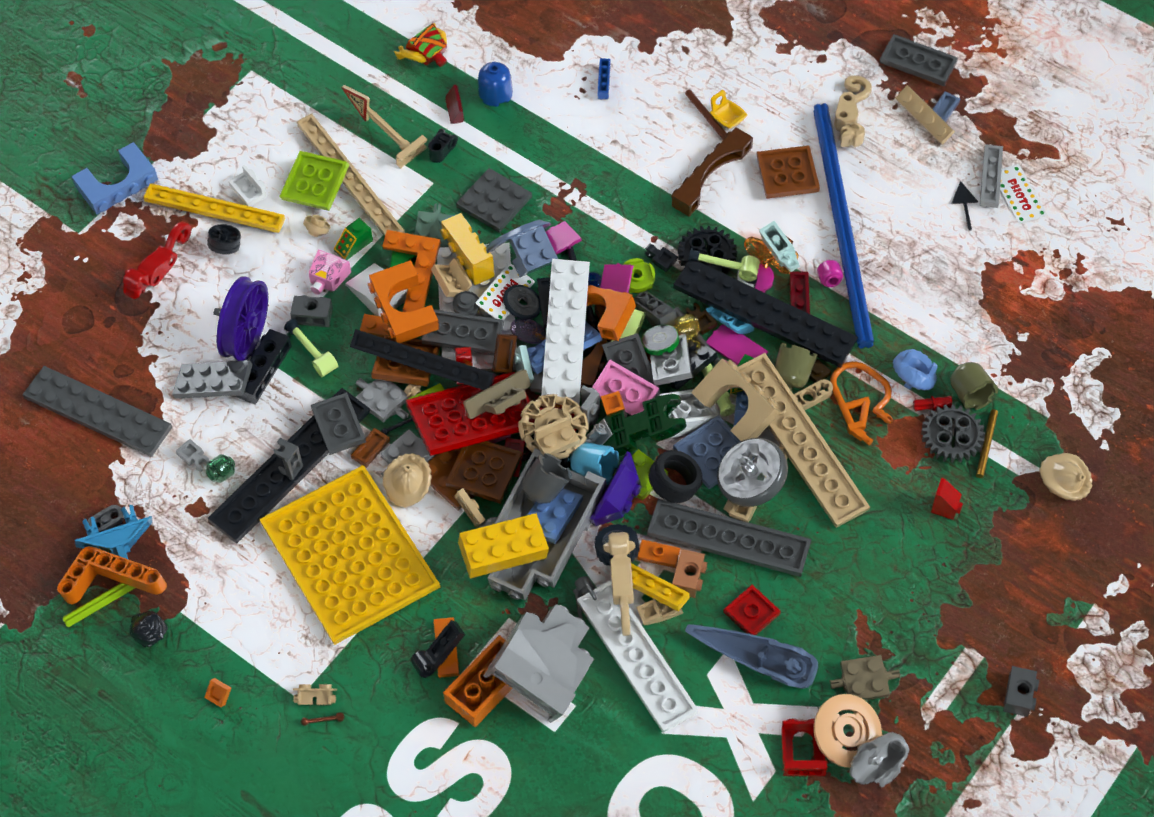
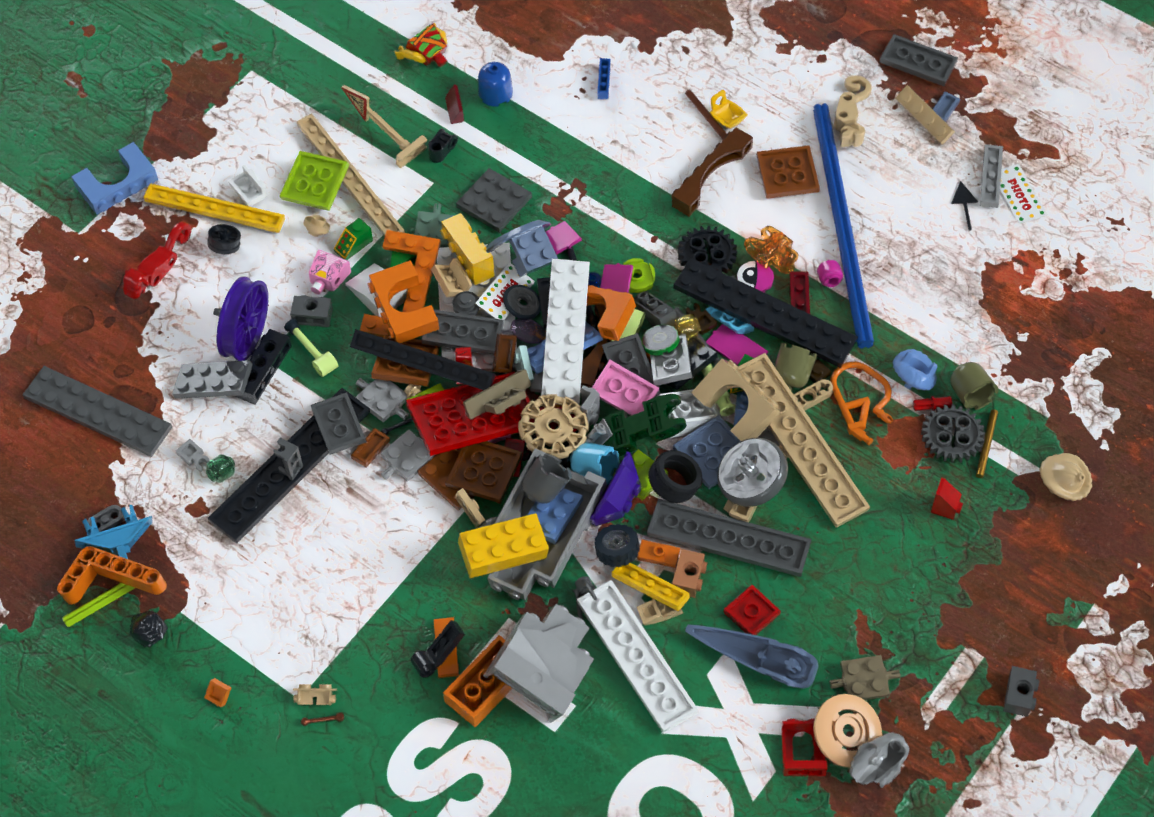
yellow plate [259,465,440,645] -> none
tan piece [383,453,432,507] -> none
tan bracket [534,416,580,456] -> none
orange plate [601,391,625,416] -> none
tan animal [603,532,635,636] -> none
black plate [645,243,678,272] -> none
yellowish green piece [688,248,760,282] -> none
light aqua hinge [759,220,800,272] -> none

